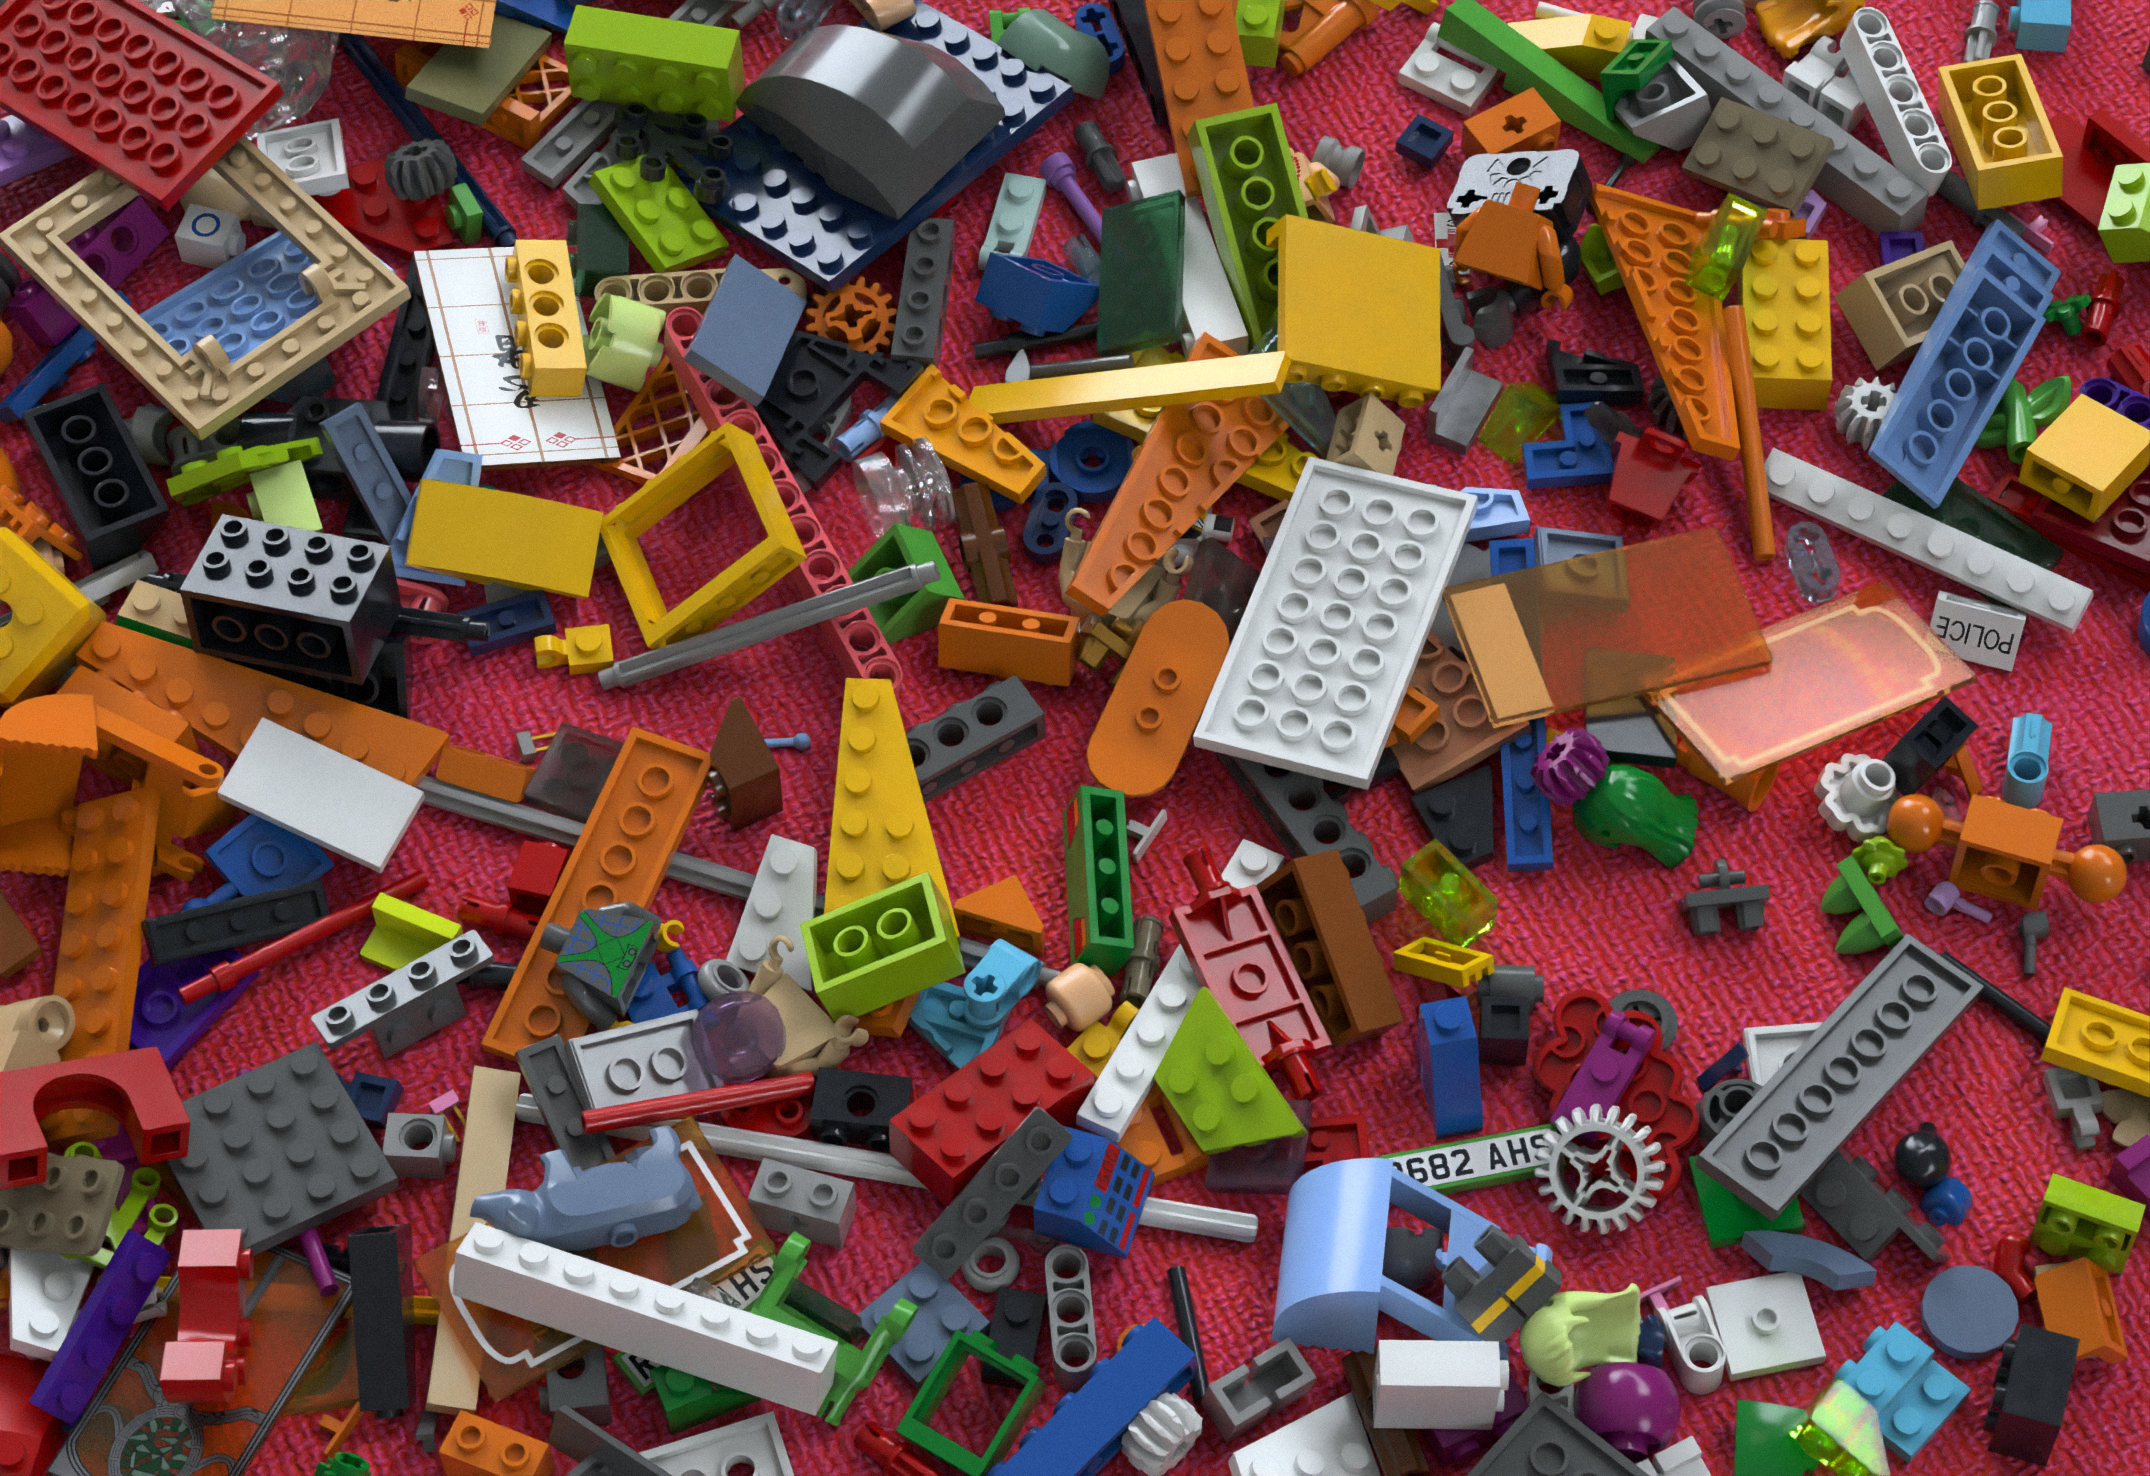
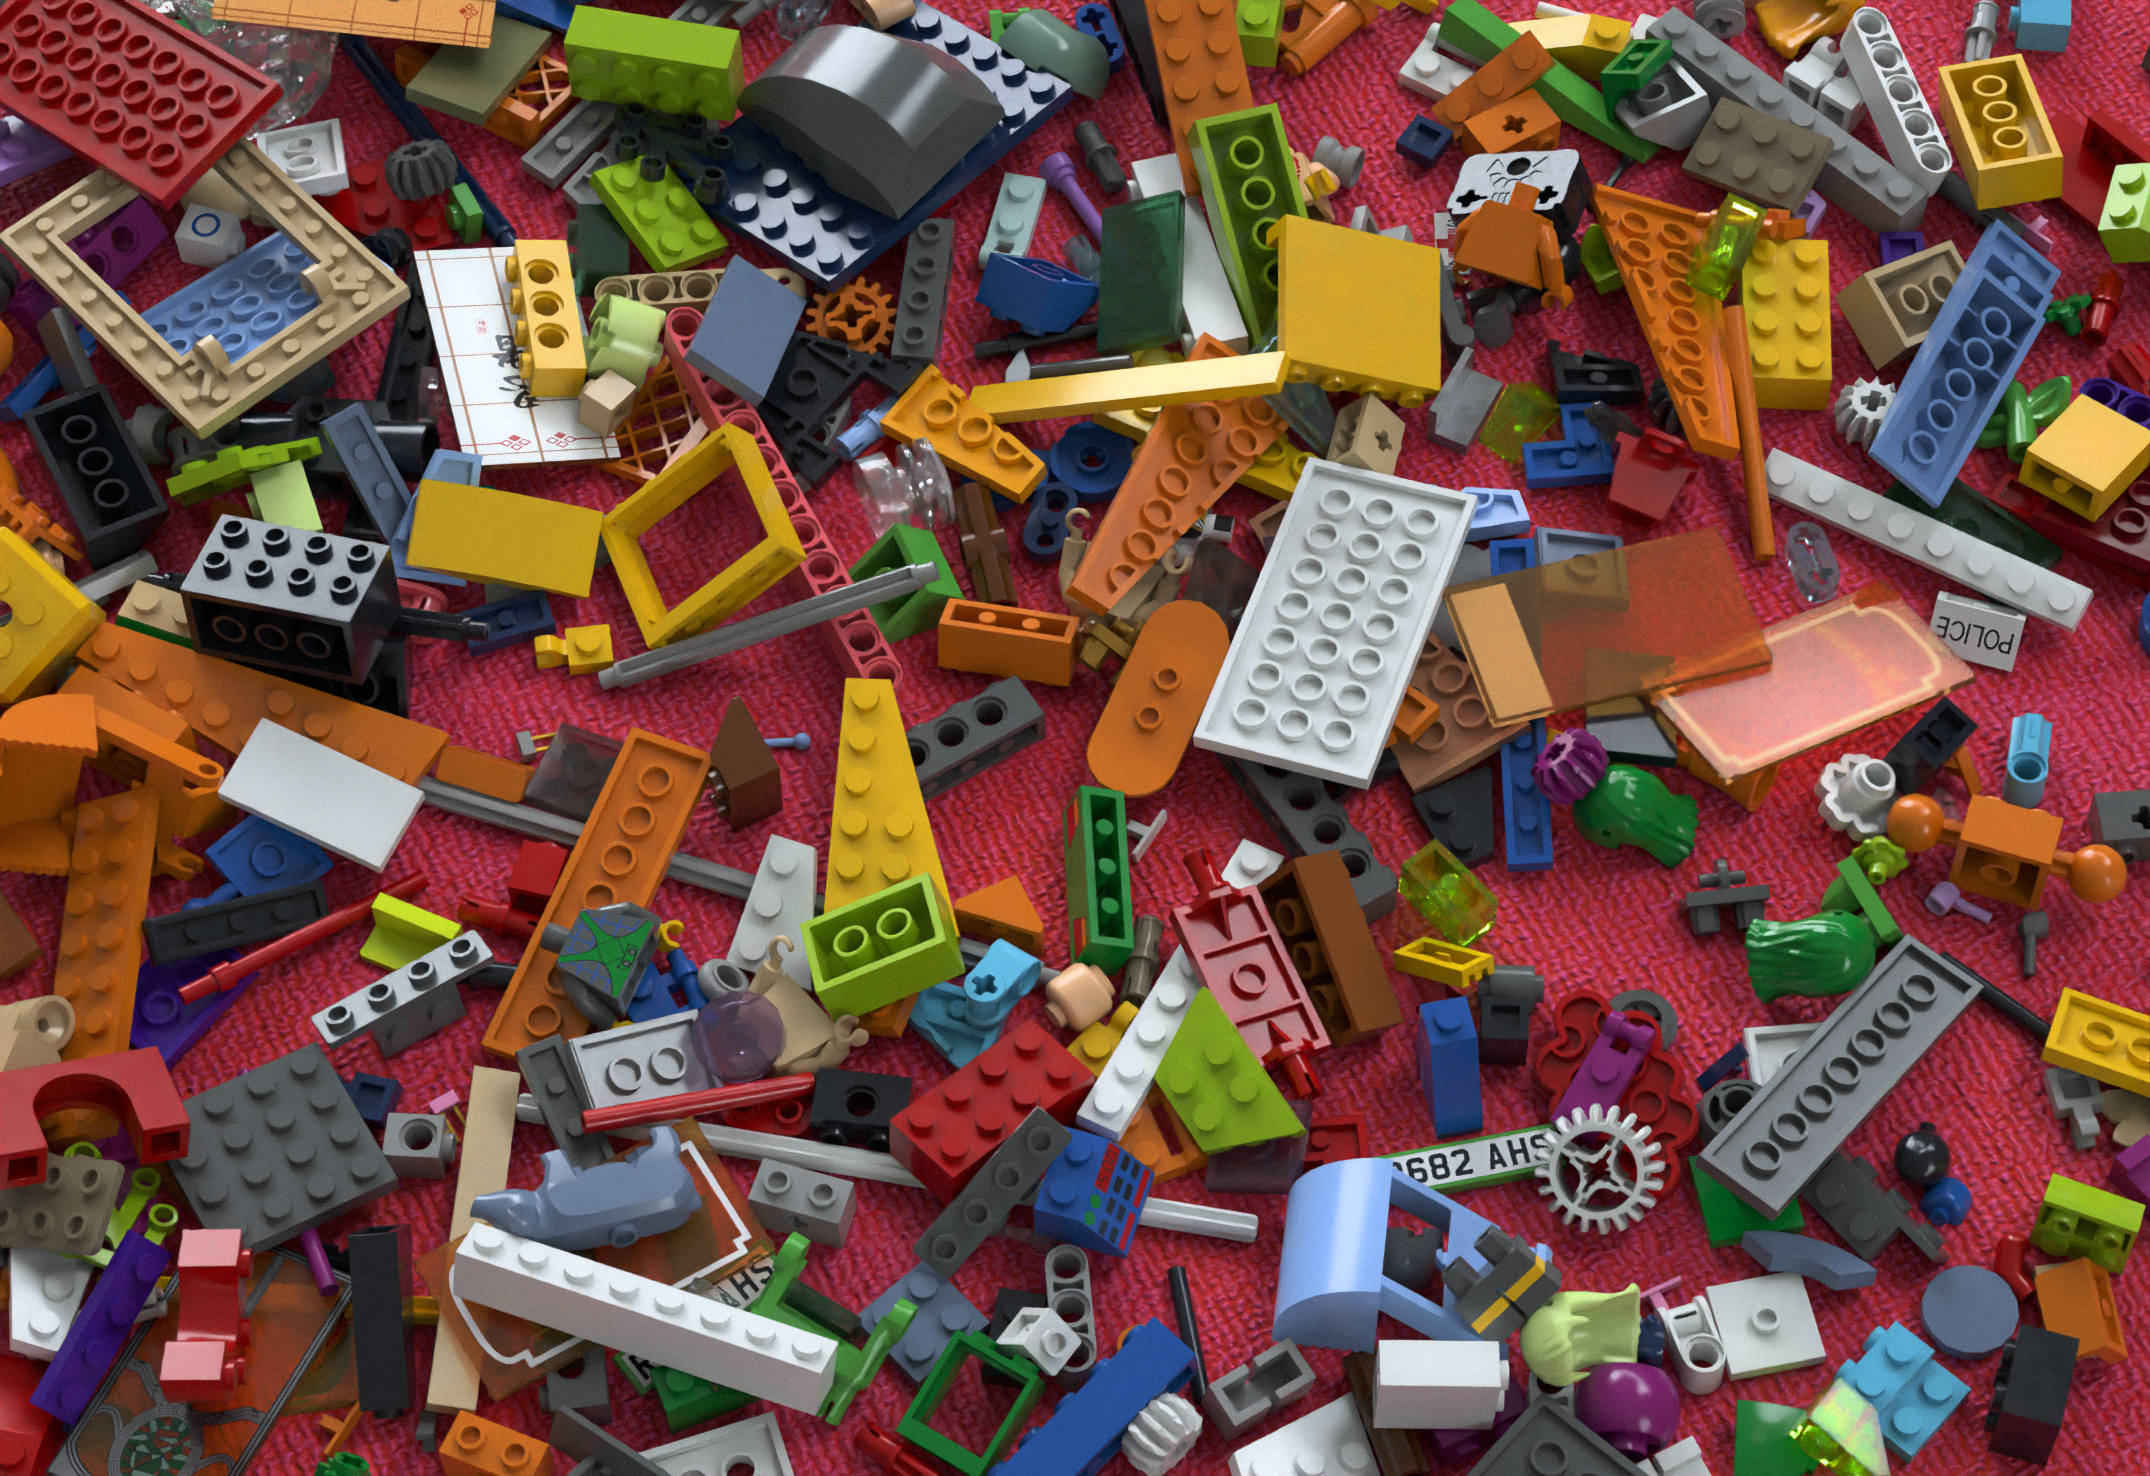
light grey piece [961,1236,1020,1293] -> none
none -> dark grey tile [36,306,99,396]
none -> black wheel [359,226,413,270]
none -> tan plate [578,369,637,439]
none -> white bracket [996,1307,1081,1376]
none -> orange plate [1430,29,1557,143]
none -> green piece [1744,909,1876,1004]

